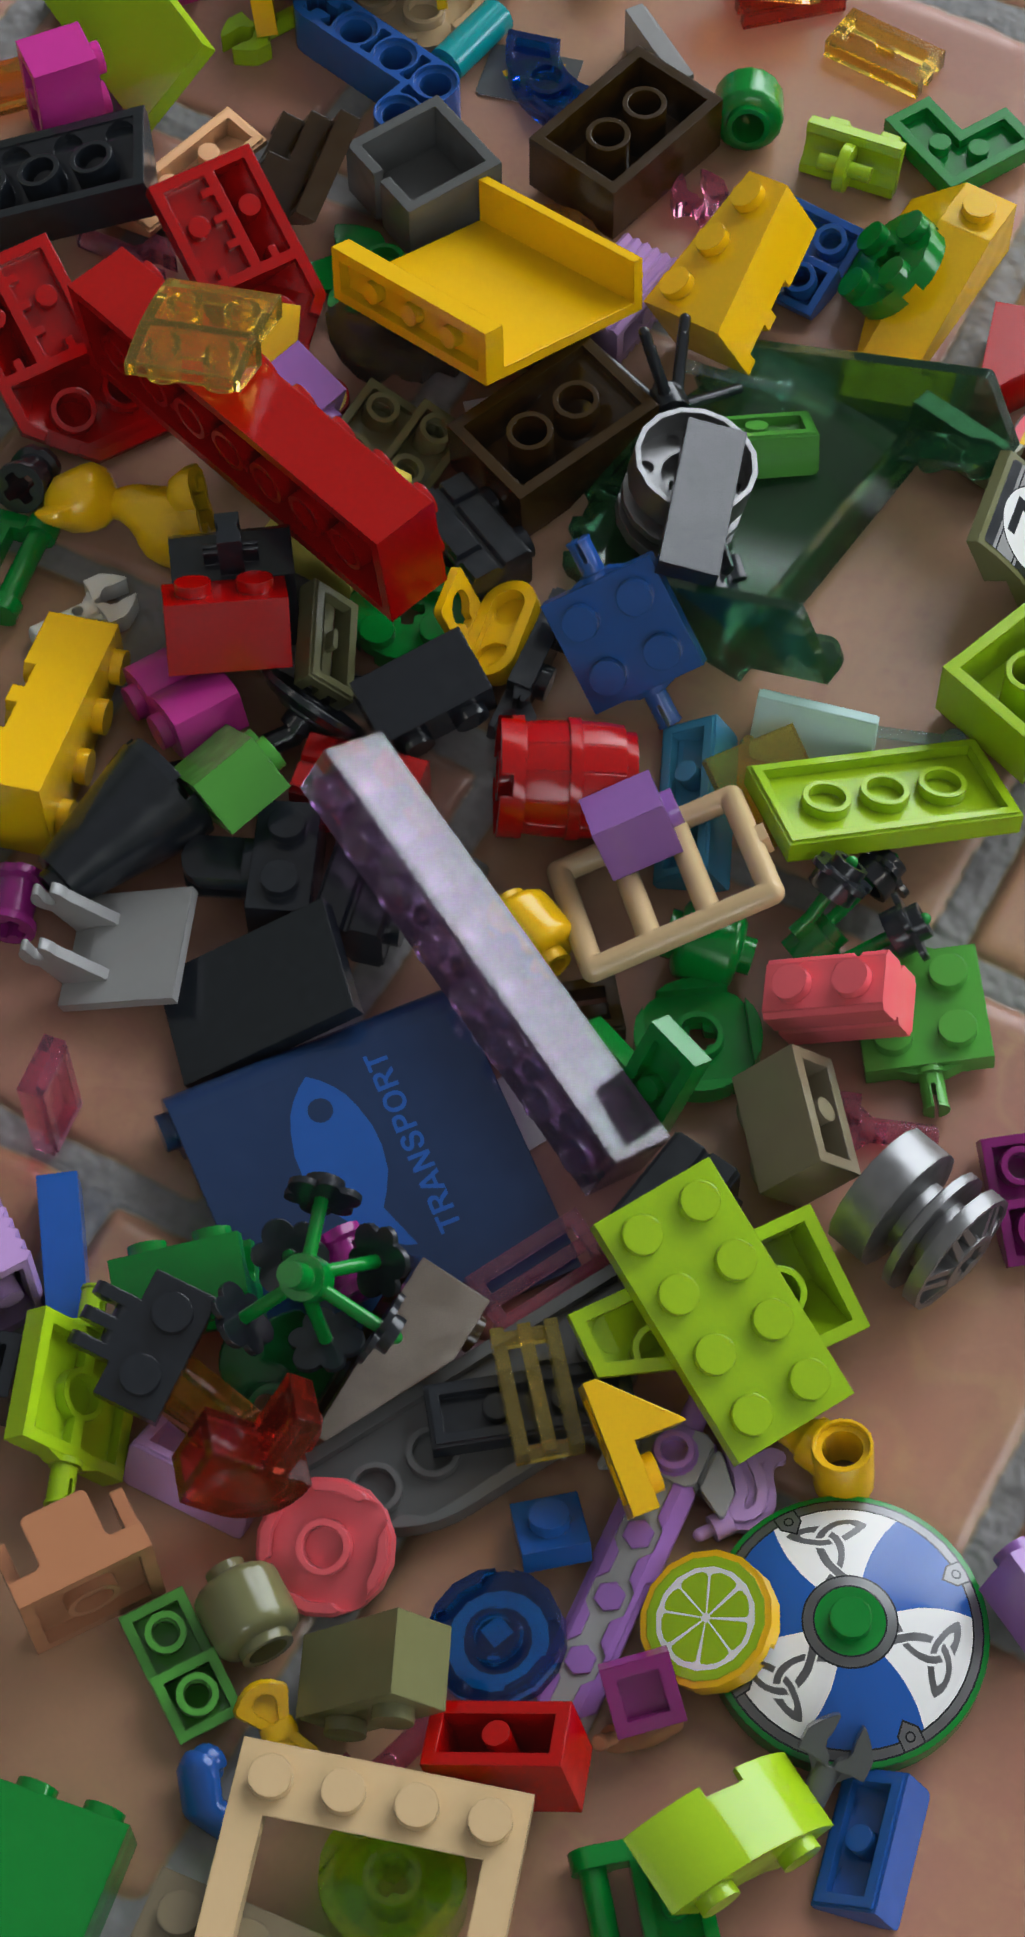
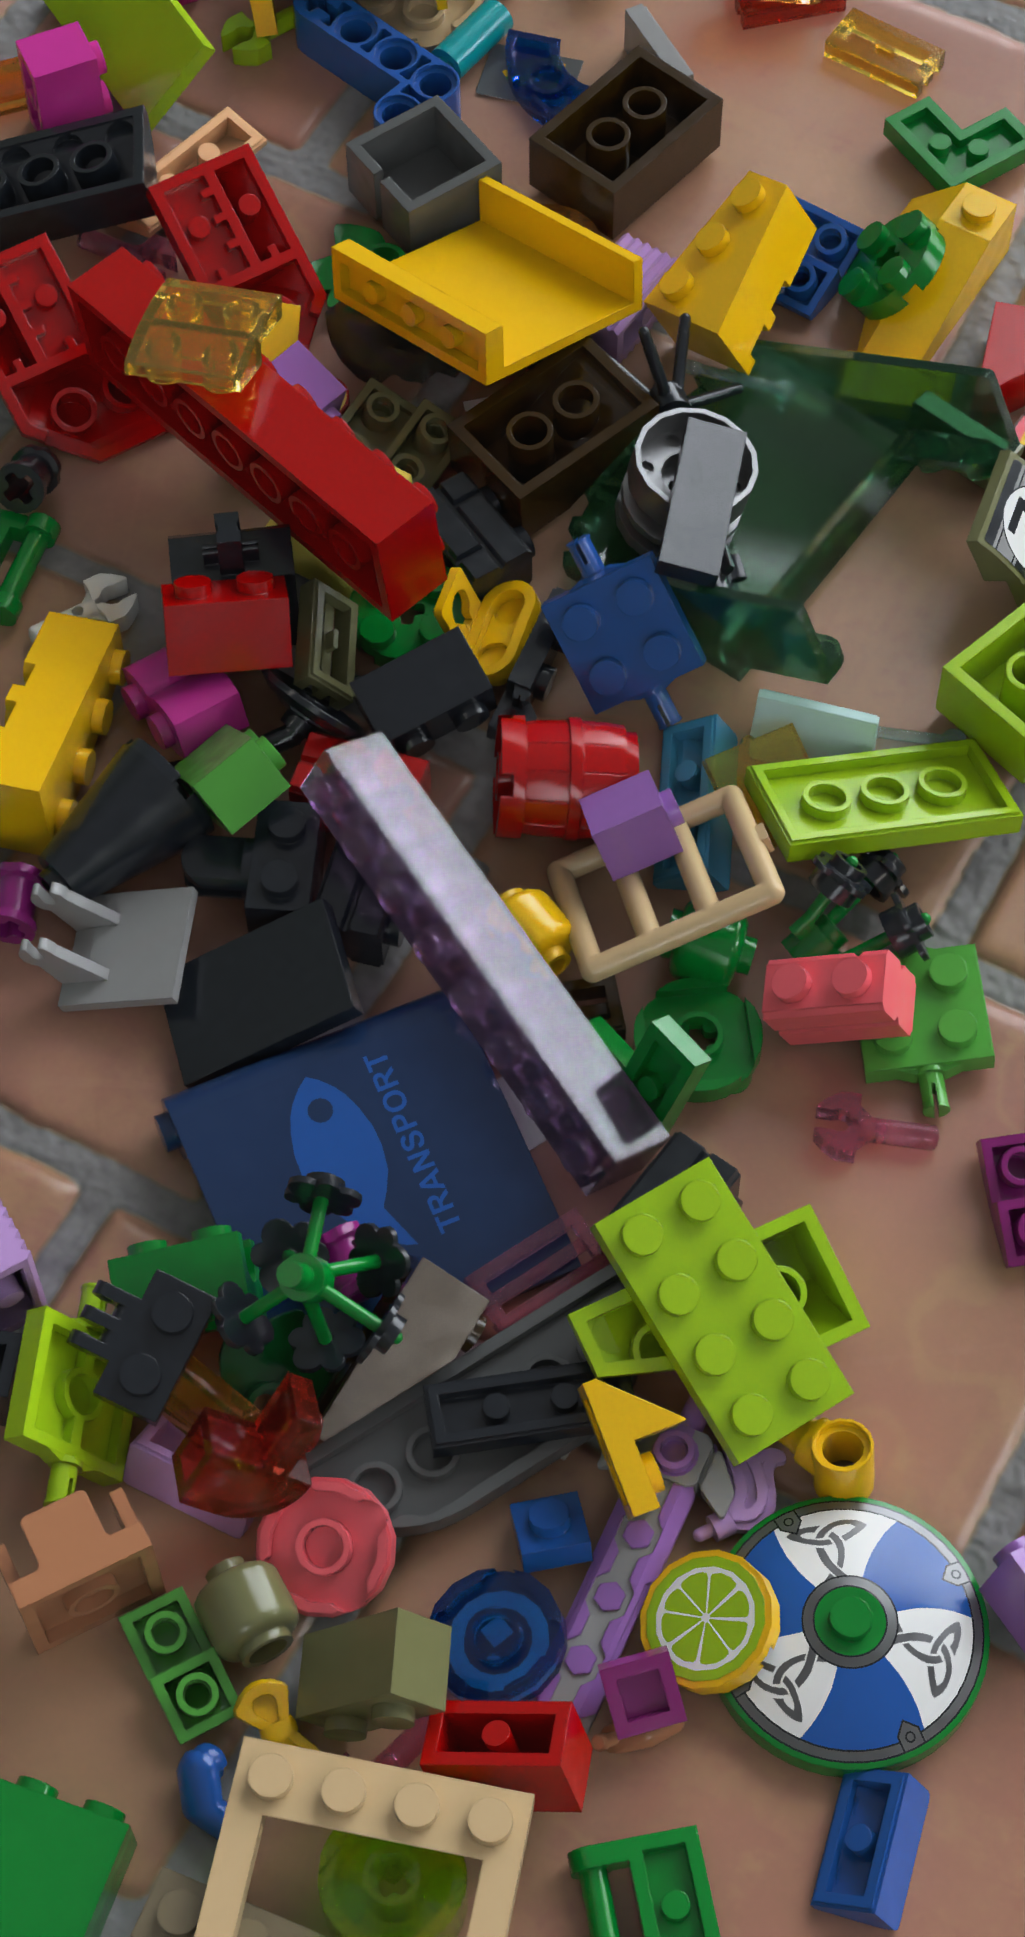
clear pink tile [16,1034,83,1156] -> none
yellow animal [34,462,216,569] -> none
blue piece [36,1171,90,1318] -> none
dark brown slope [259,109,361,226] -> none
clear yellow tile [489,1317,585,1467] -> none
lime brick [623,1752,834,1918] -> none
clear pink bar [670,169,729,230] -> none
green head [715,67,784,151] -> none
bright green slope [724,410,820,479] -> none
dark tan brick [732,1044,861,1208] -> none
dark grey bar [797,1712,873,1809] -> none
lime hips [798,115,907,199] -> none
flat silver wheel [828,1128,1008,1310] -> none

